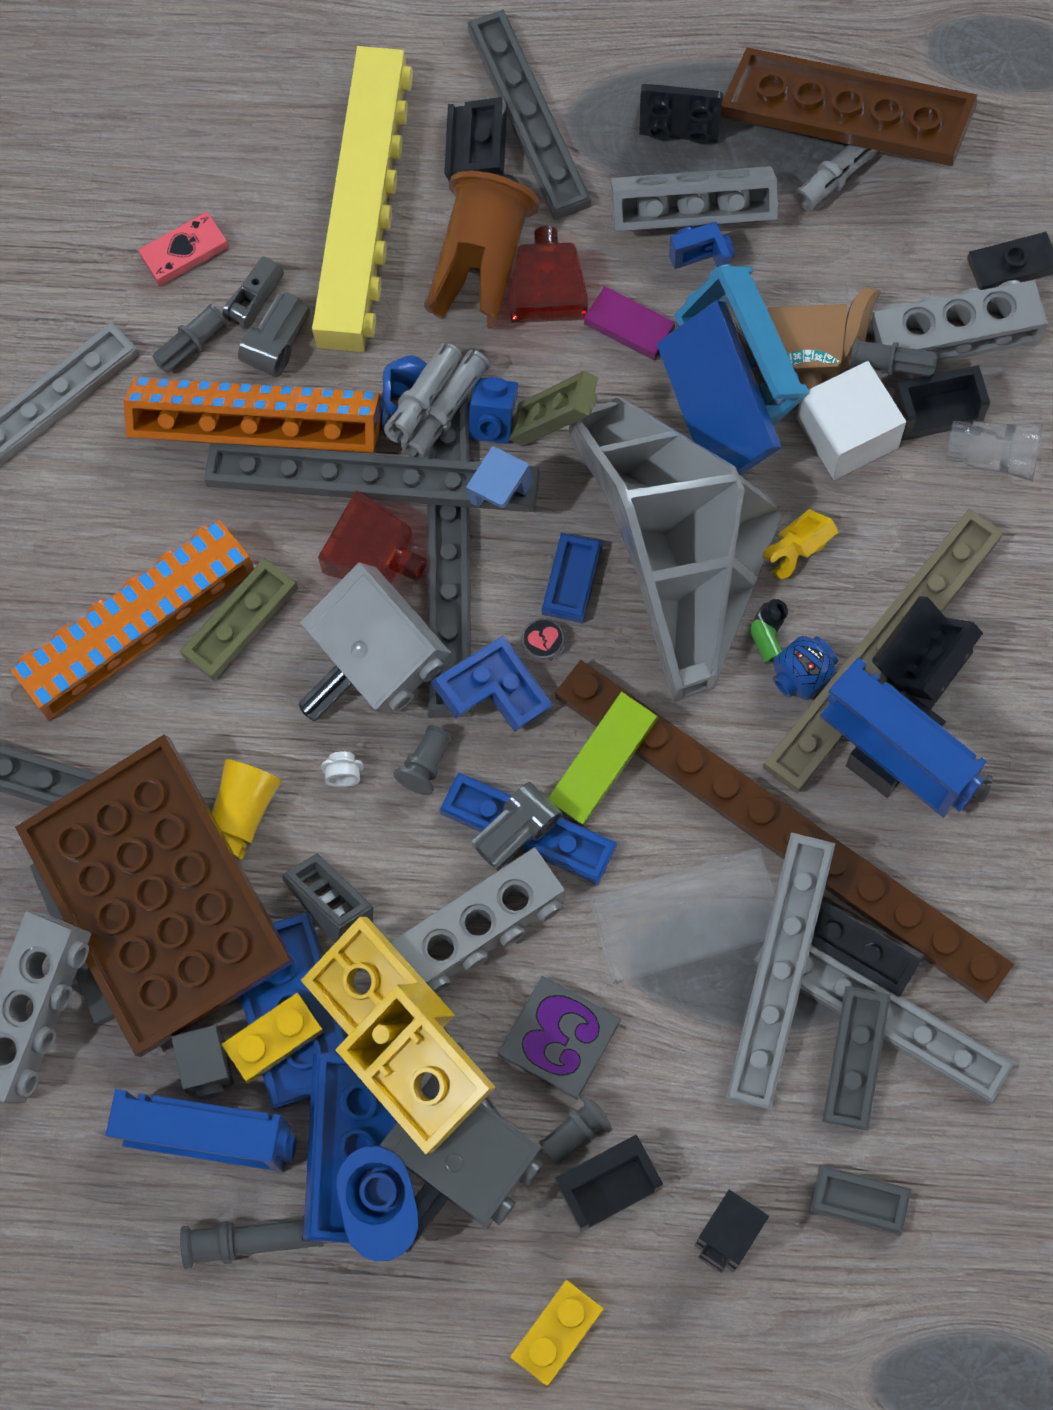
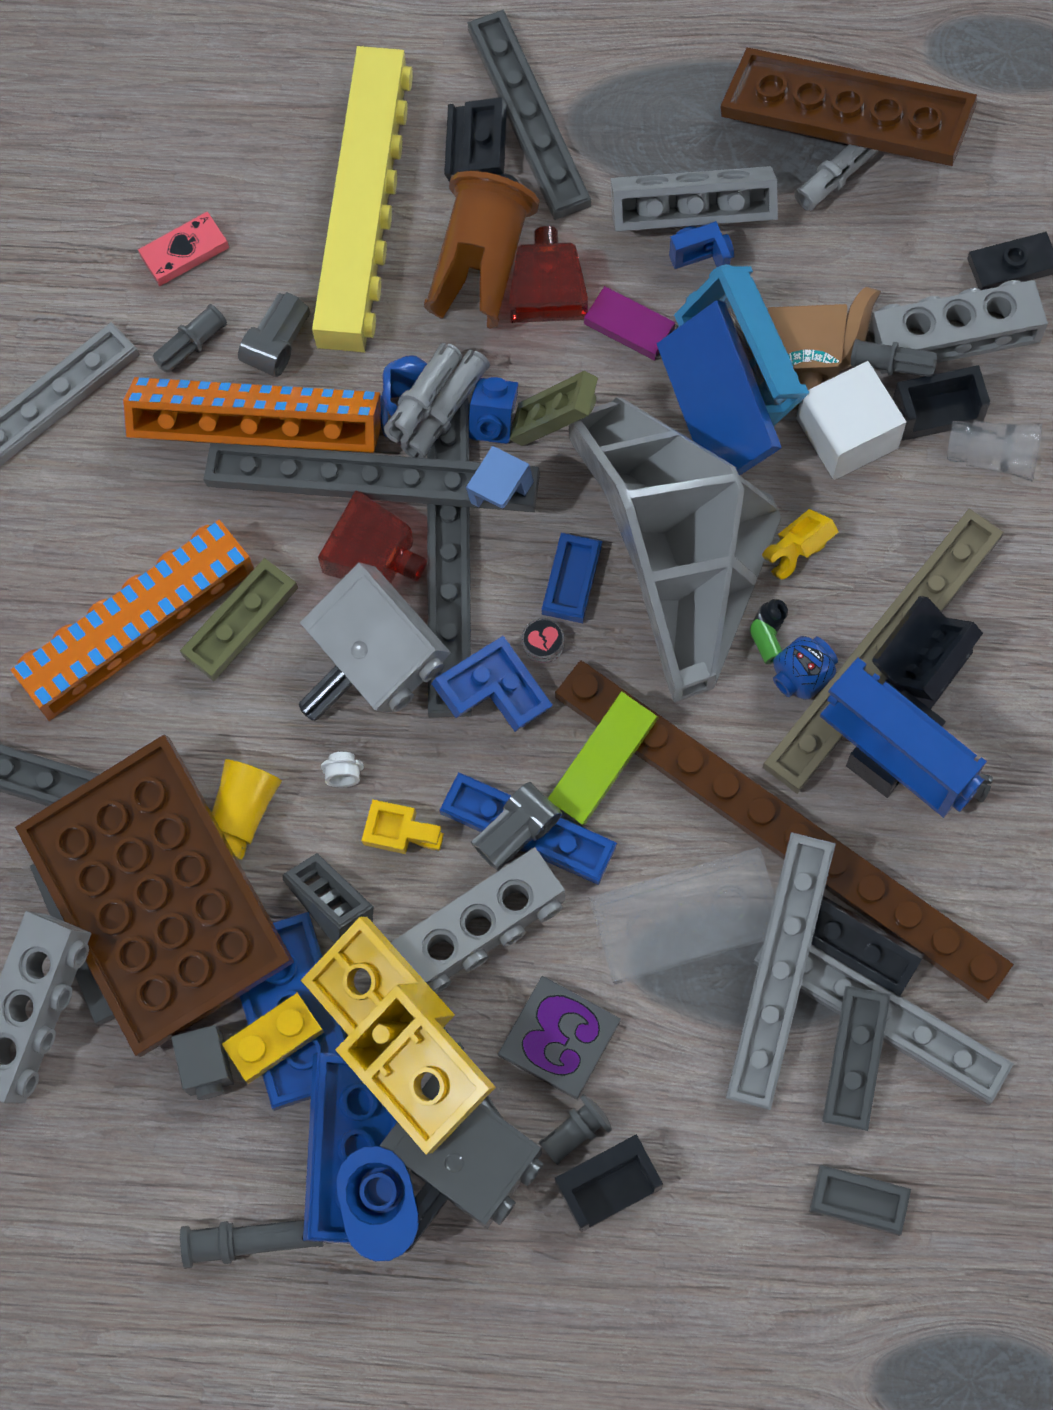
blue door [105,1089,297,1173] -> none
dark grey bar [222,256,284,330] -> none
dark grey pin [393,725,452,795] -> none
yellow plate [510,1280,604,1387] -> none
black bracket [639,84,724,143] -> none
black brick [694,1189,769,1273] -> none
none -> yellow plate [361,799,444,854]

